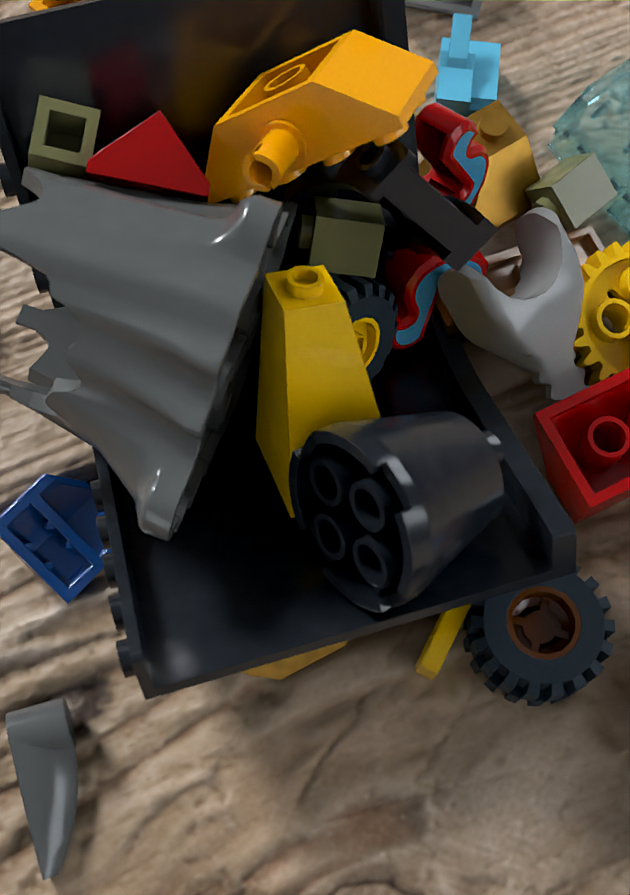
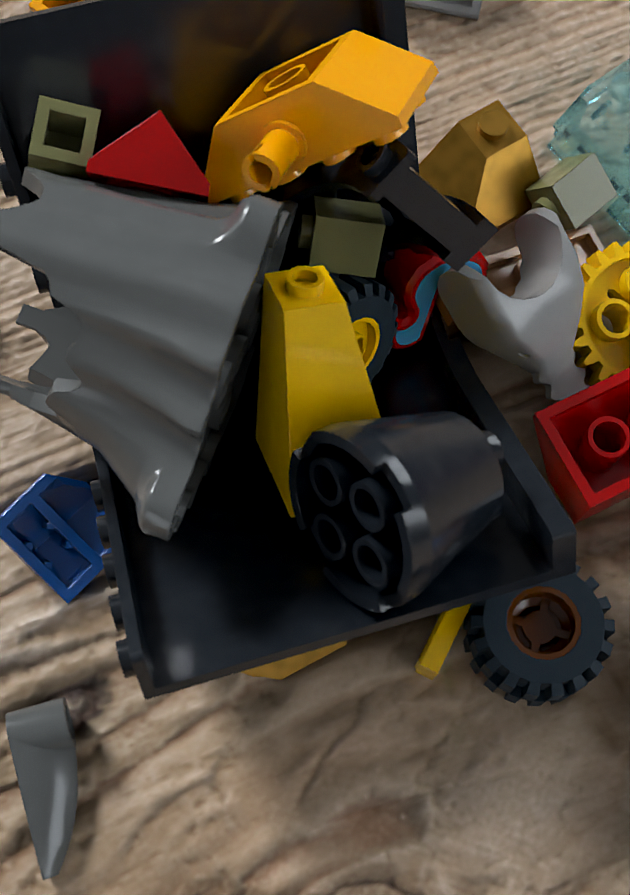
red animal [415,102,489,205] -> none
medium azure piece [433,13,501,117] -> none

